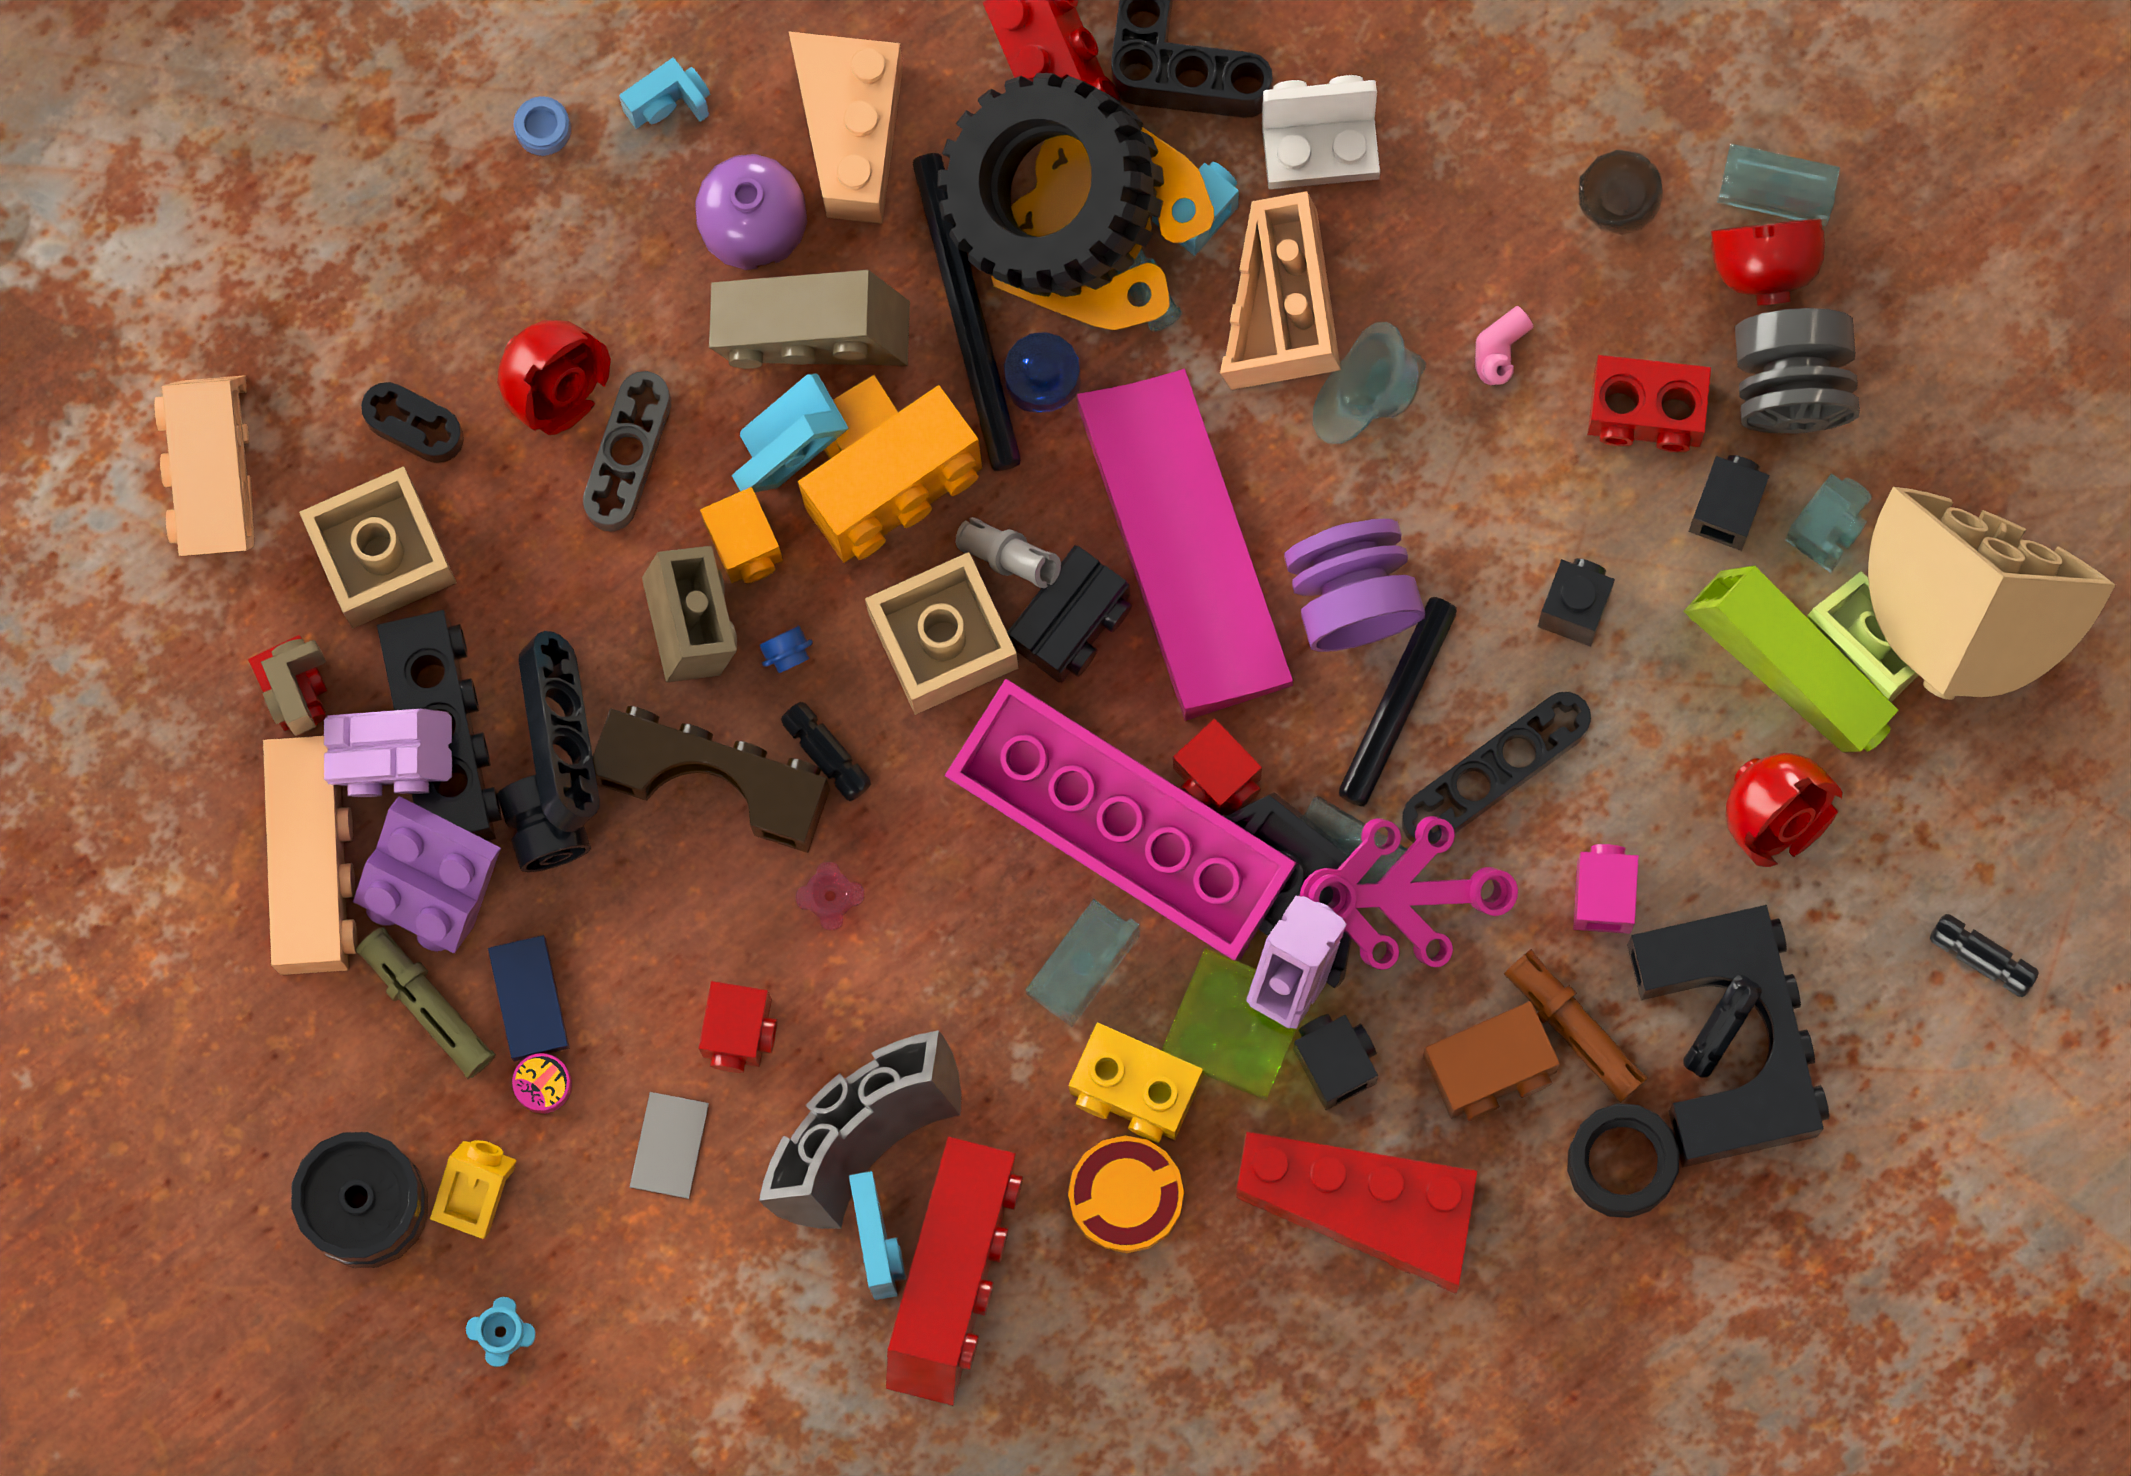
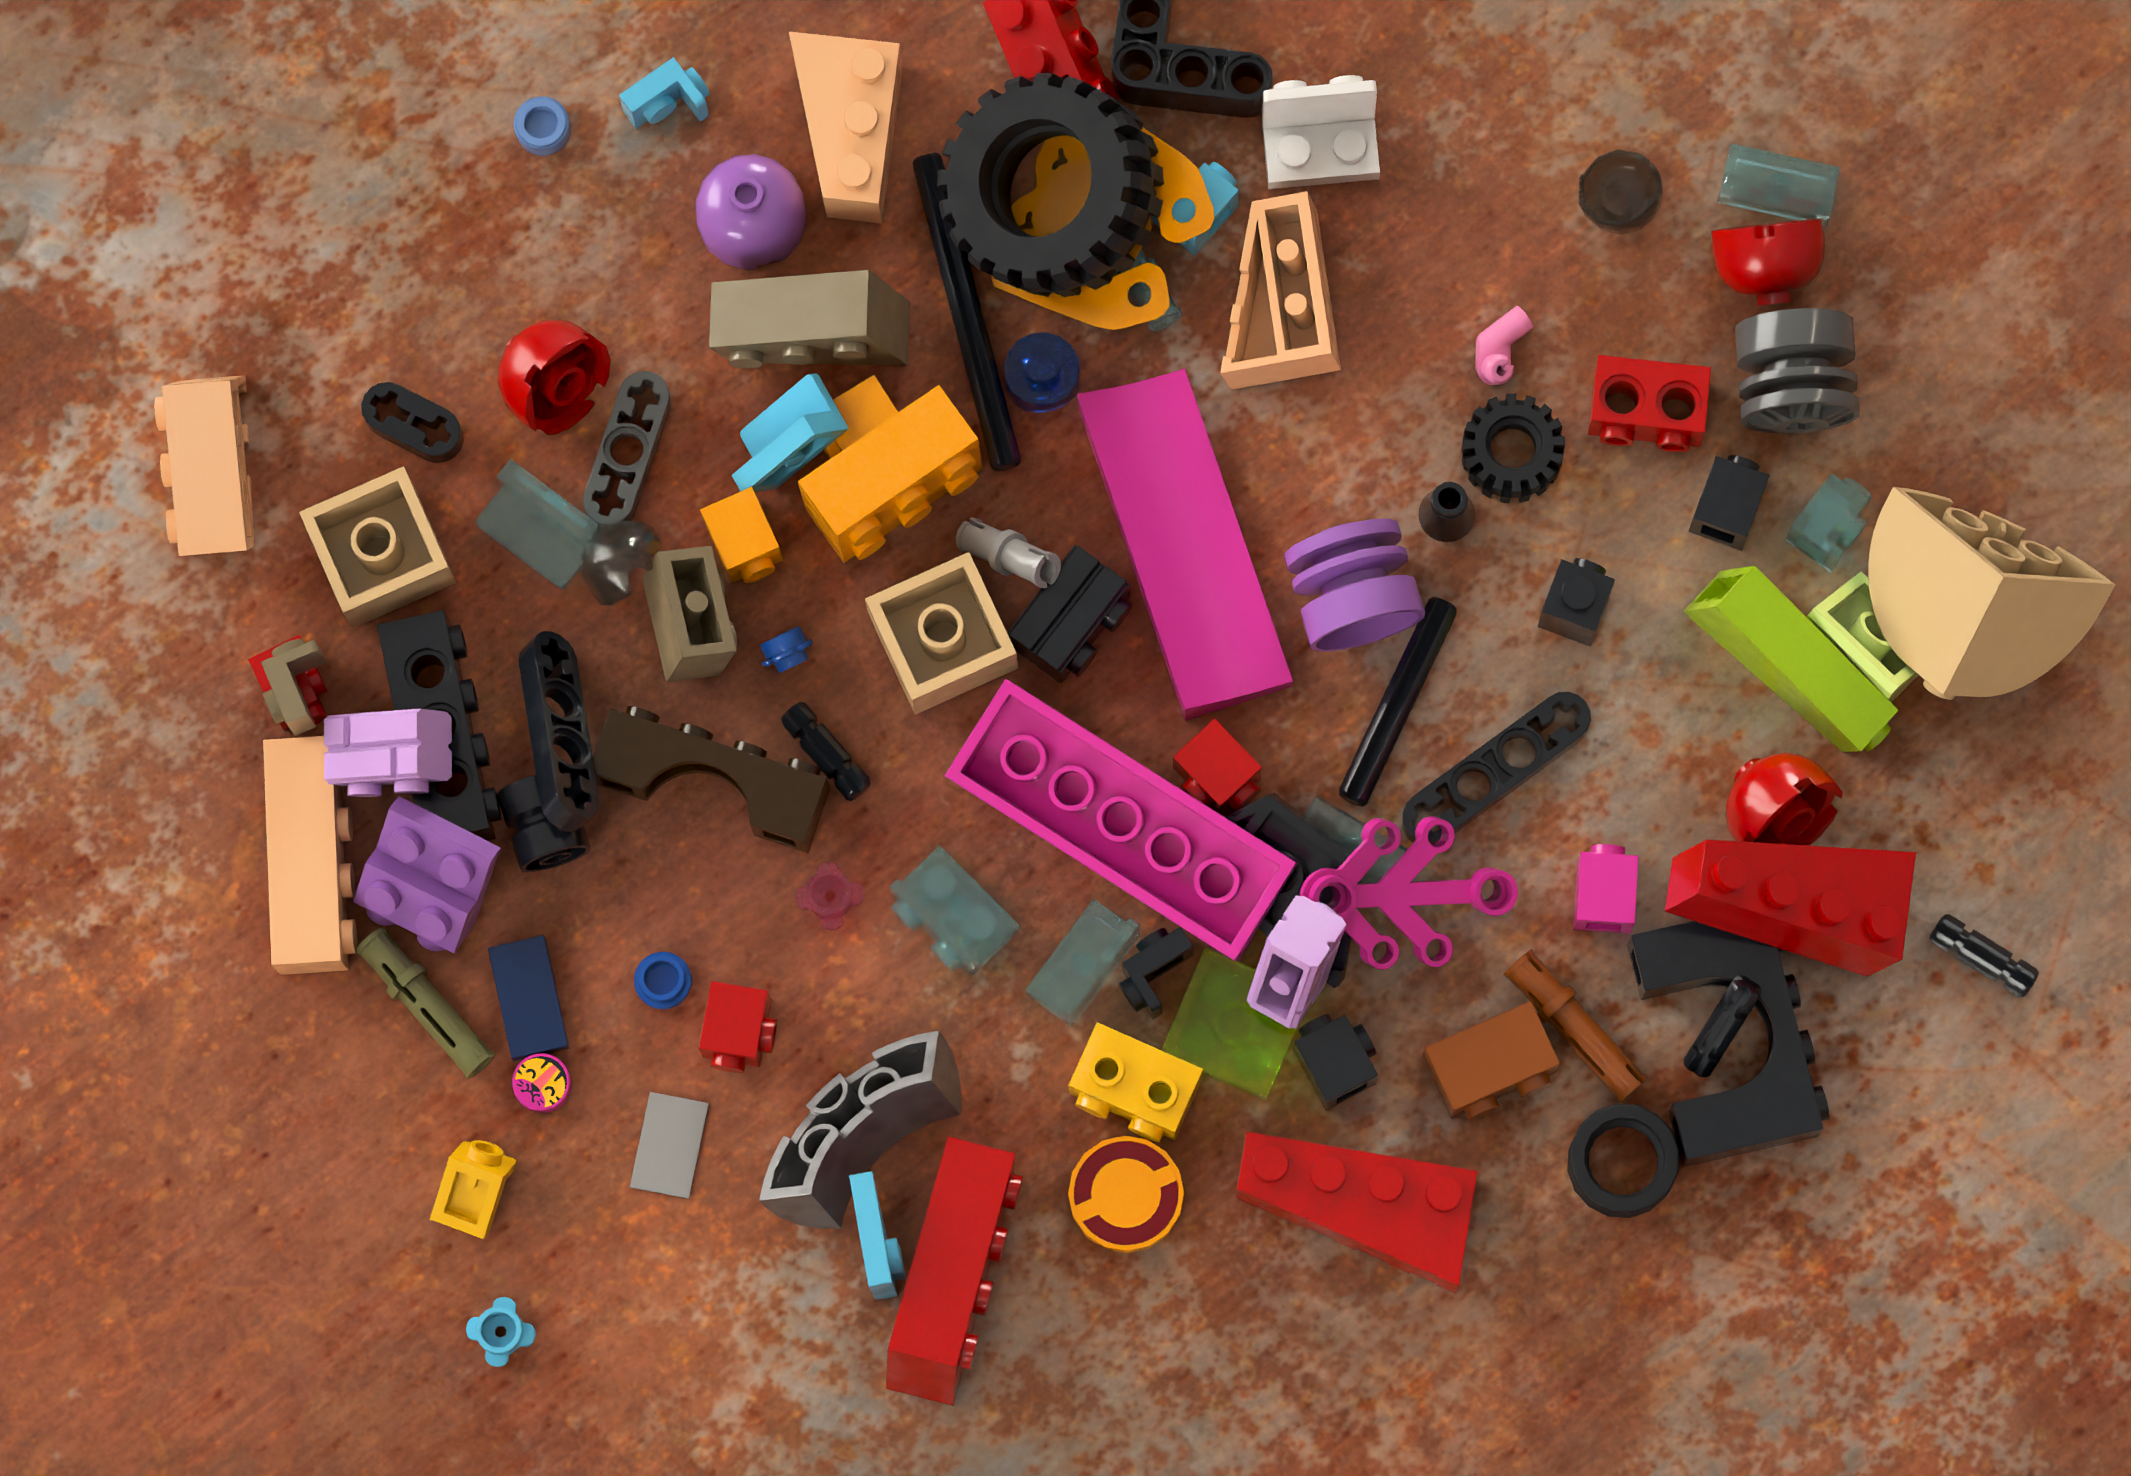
black wheel [291,1132,428,1268] -> none
clear light blue piece [1313,322,1426,444] -> none
none -> clear light blue panel [476,459,605,589]
none -> clear smoke hair [581,521,662,605]
none -> blue plate [634,952,692,1010]
none -> clear light blue bracket [889,845,1020,977]
none -> black bracket [1119,927,1193,1020]
none -> black cone [1418,482,1475,542]
none -> black tyre [1461,393,1565,503]
none -> red wedge [1665,839,1916,977]

